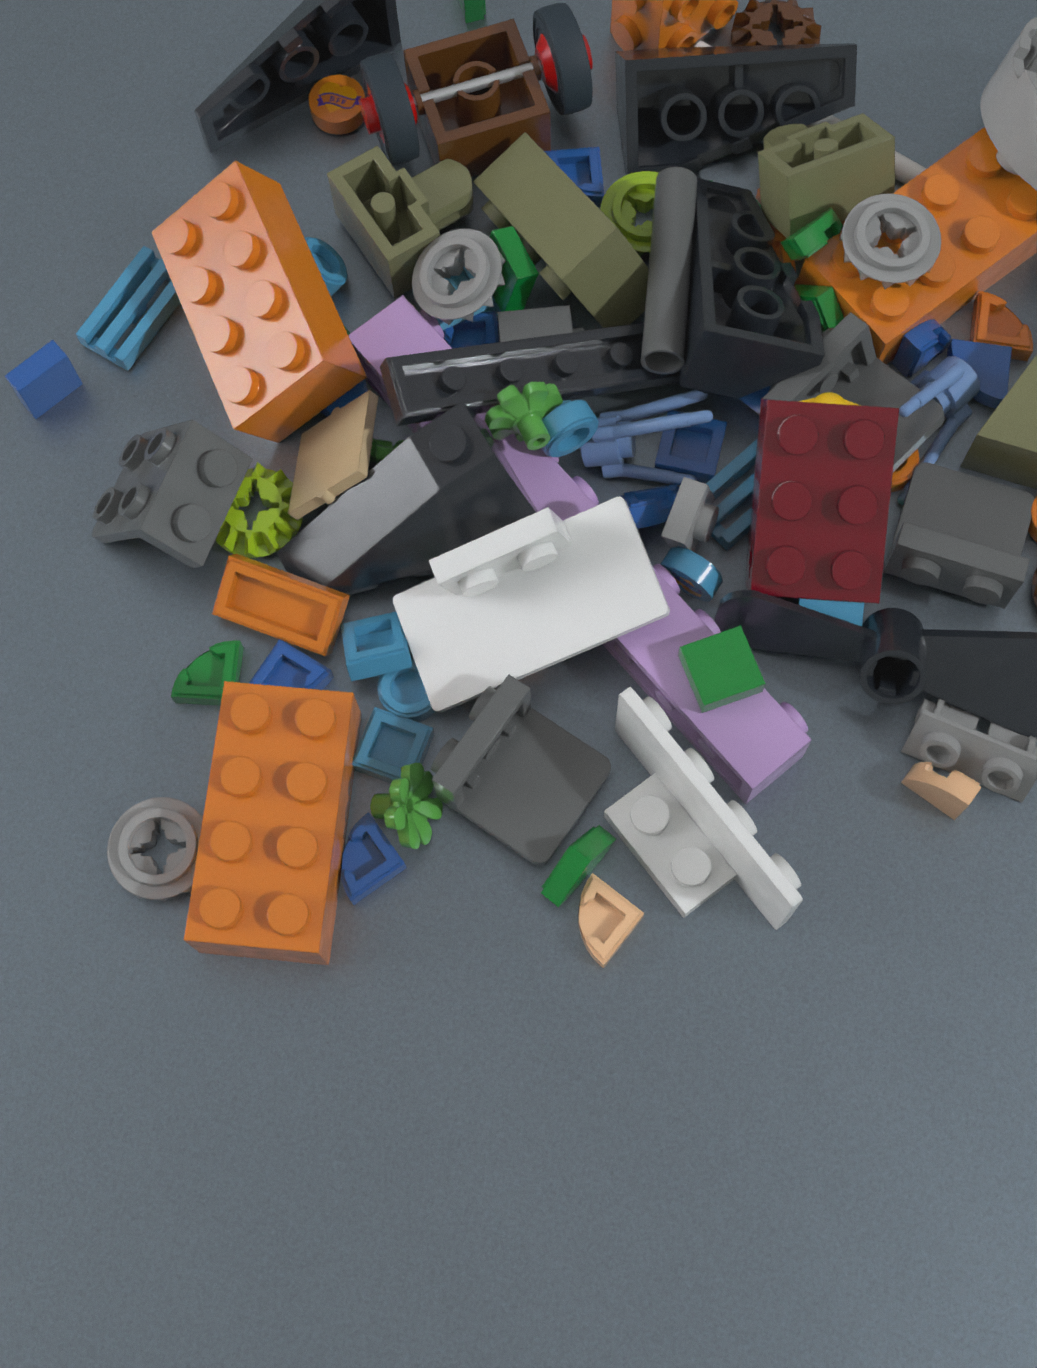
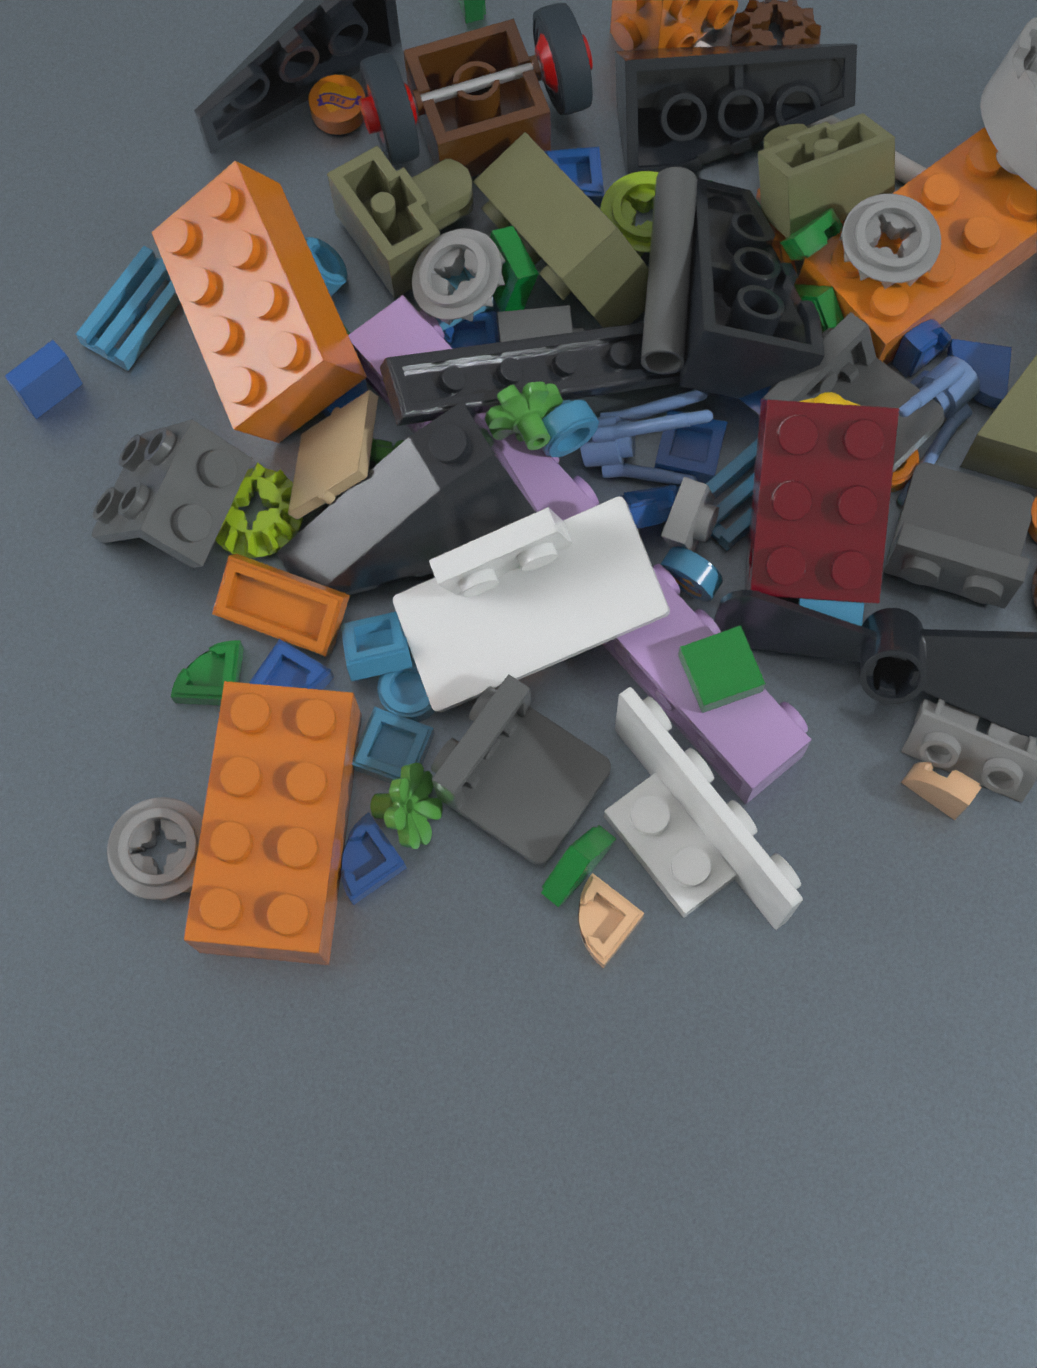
orange tile [970,291,1033,362] -> none

